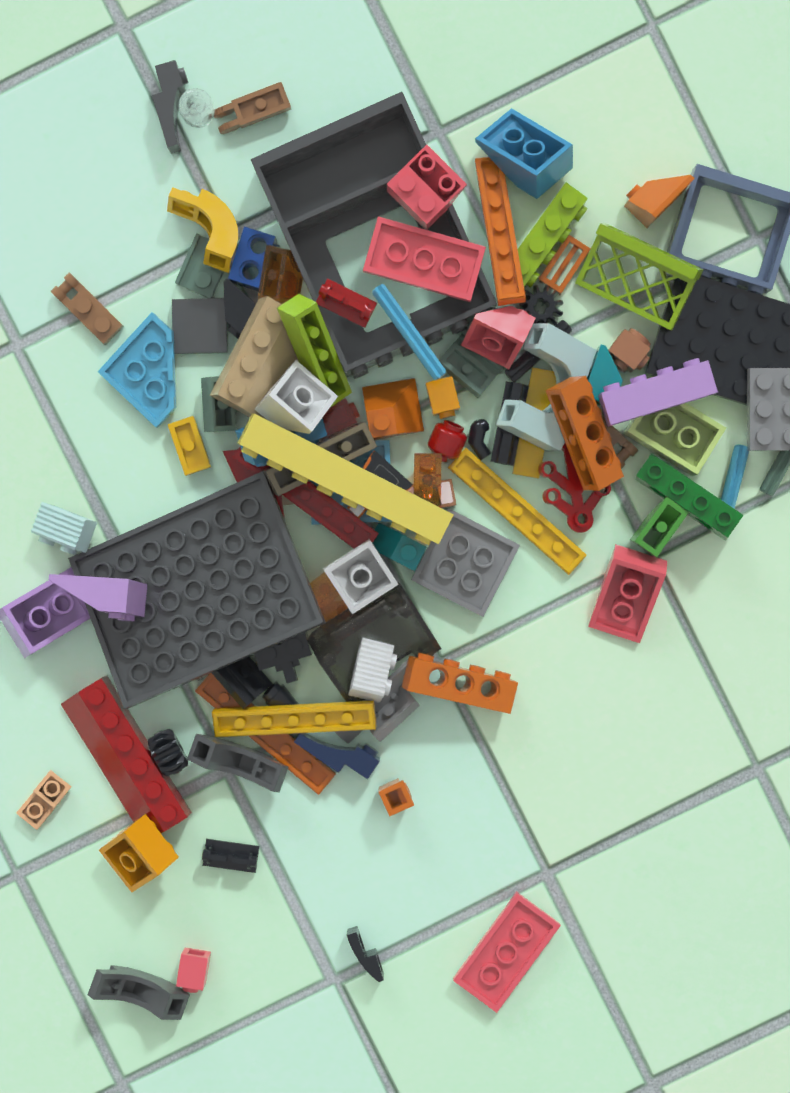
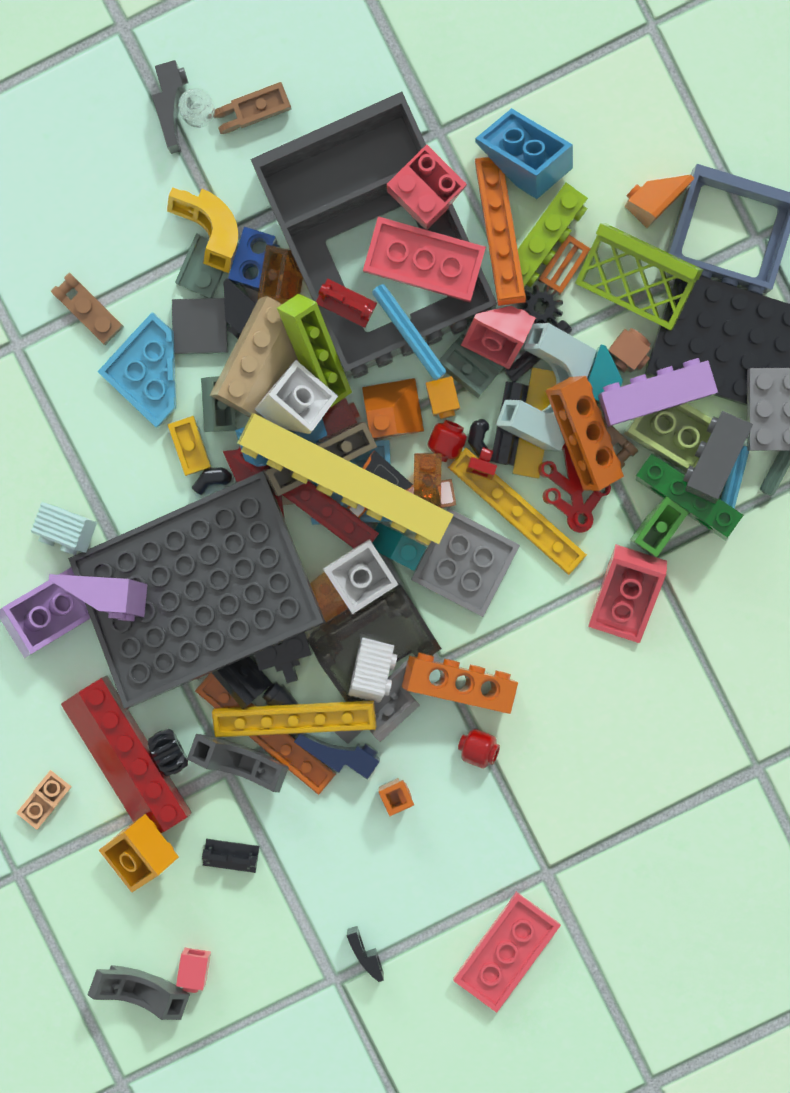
none -> black arm [191,467,232,495]
none -> red head [458,729,500,769]
none -> red tile [466,447,497,480]
none -> dark grey brick [683,410,753,504]

